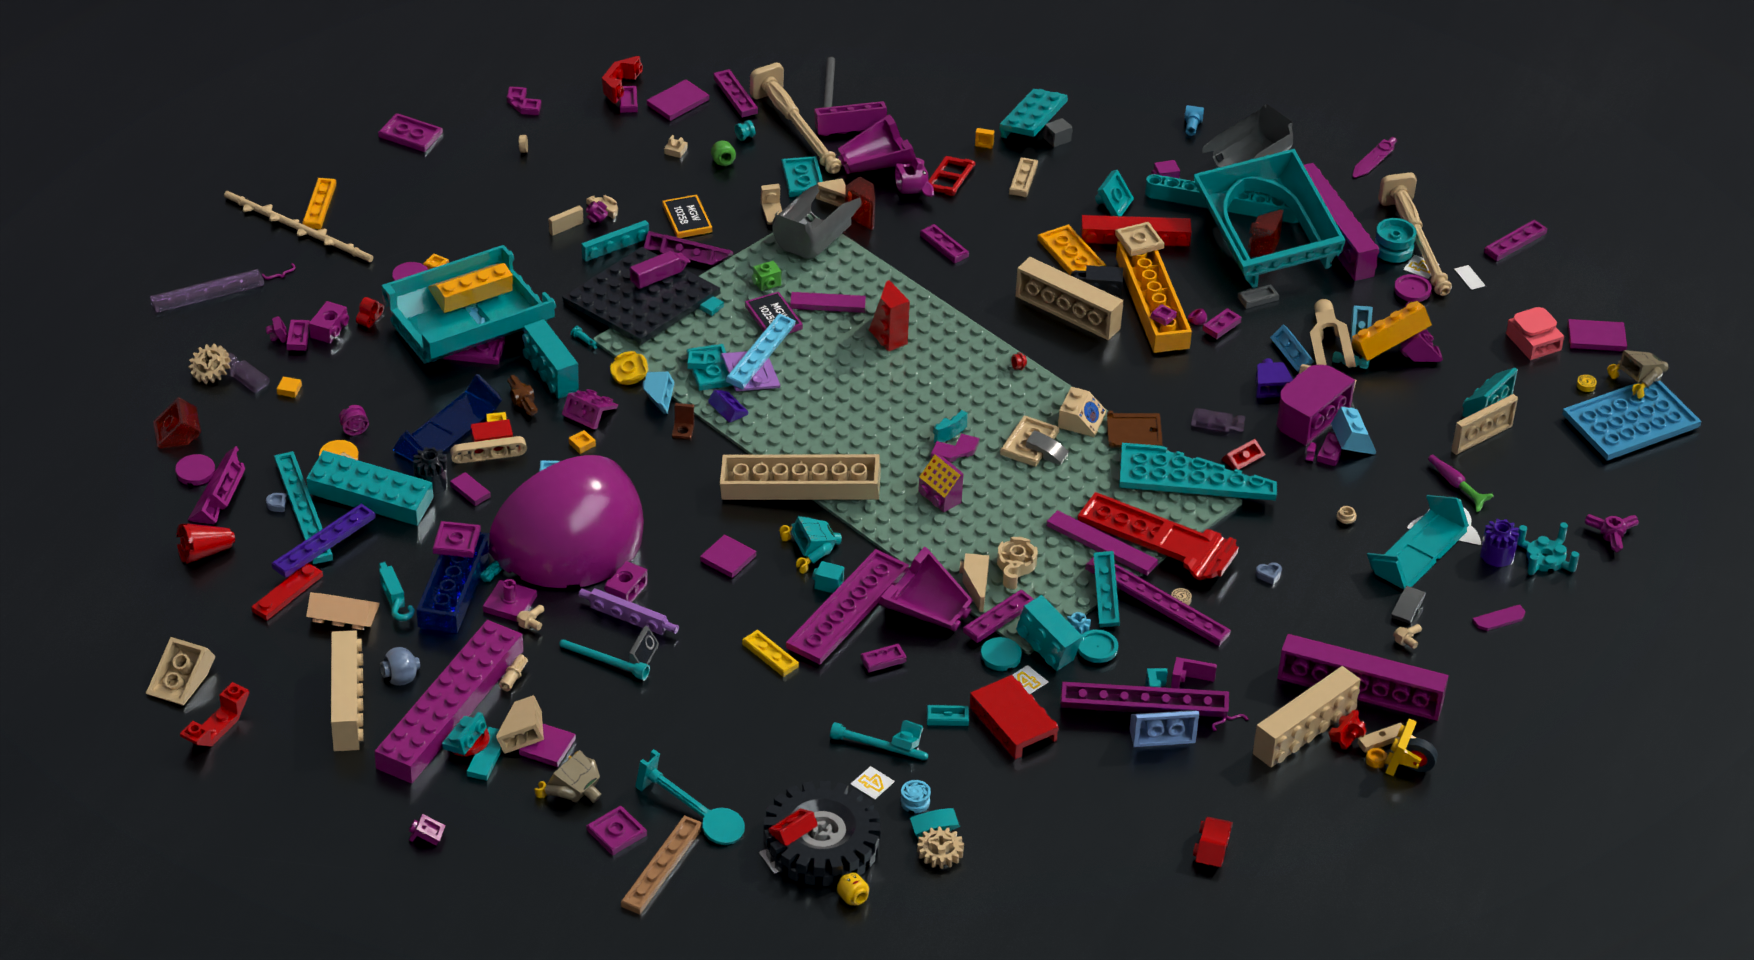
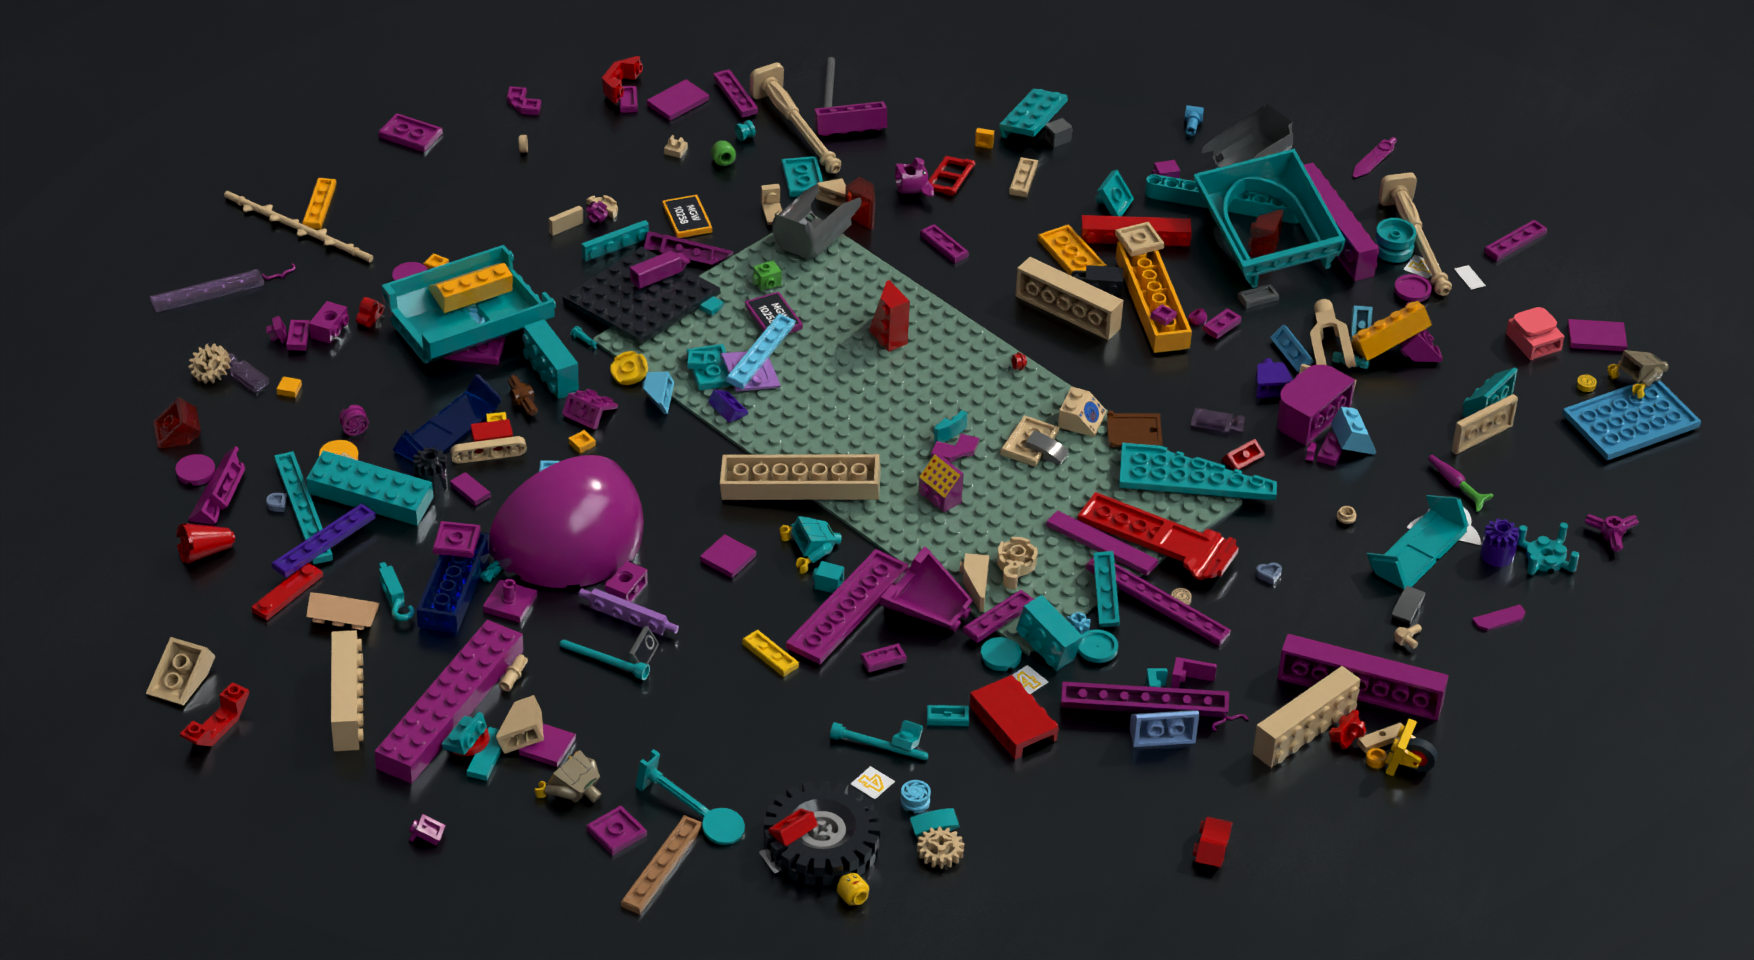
sand blue plant [380,647,420,685] -> none
tan piece [517,605,544,630] -> none
copper bracket [672,403,694,439] -> none
magenta tile [790,292,866,313] -> none
magenta cone [838,115,916,174] -> none

